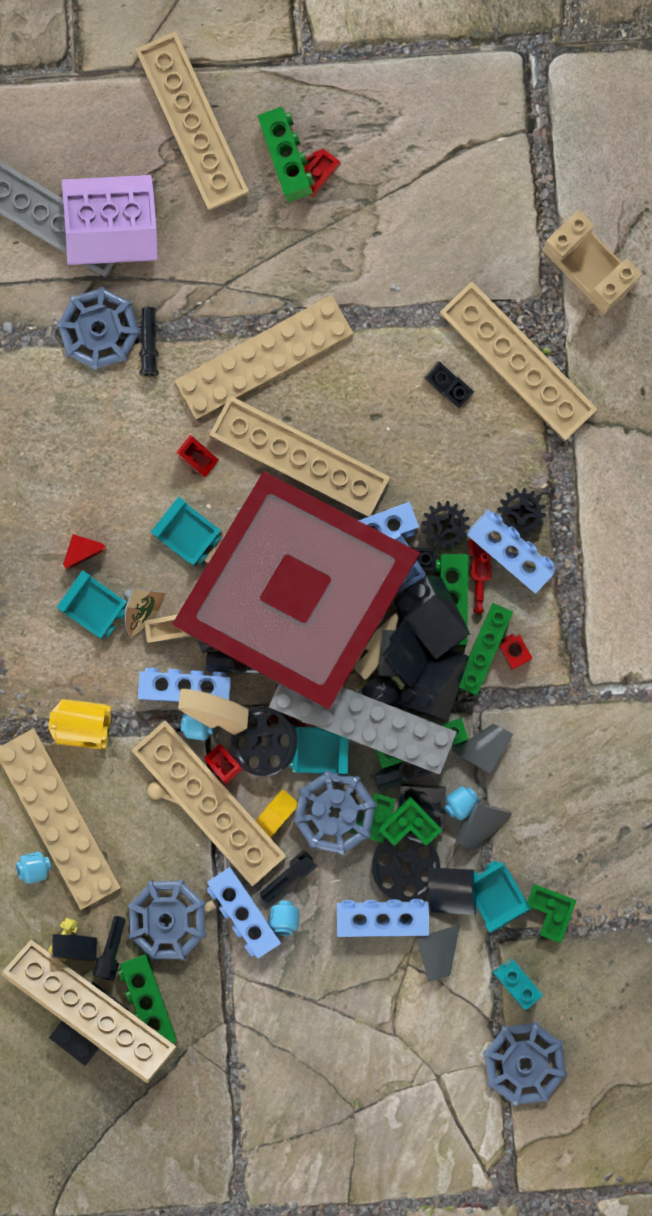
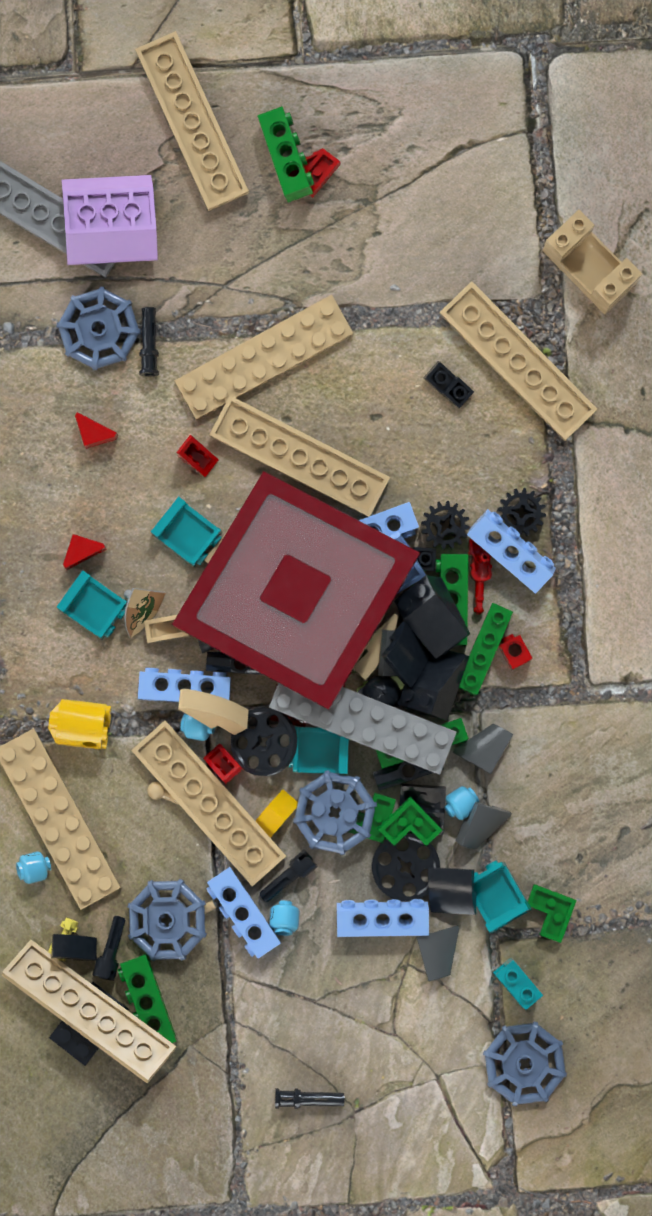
none -> red slope [75,412,118,449]
none -> black pin [275,1088,344,1109]

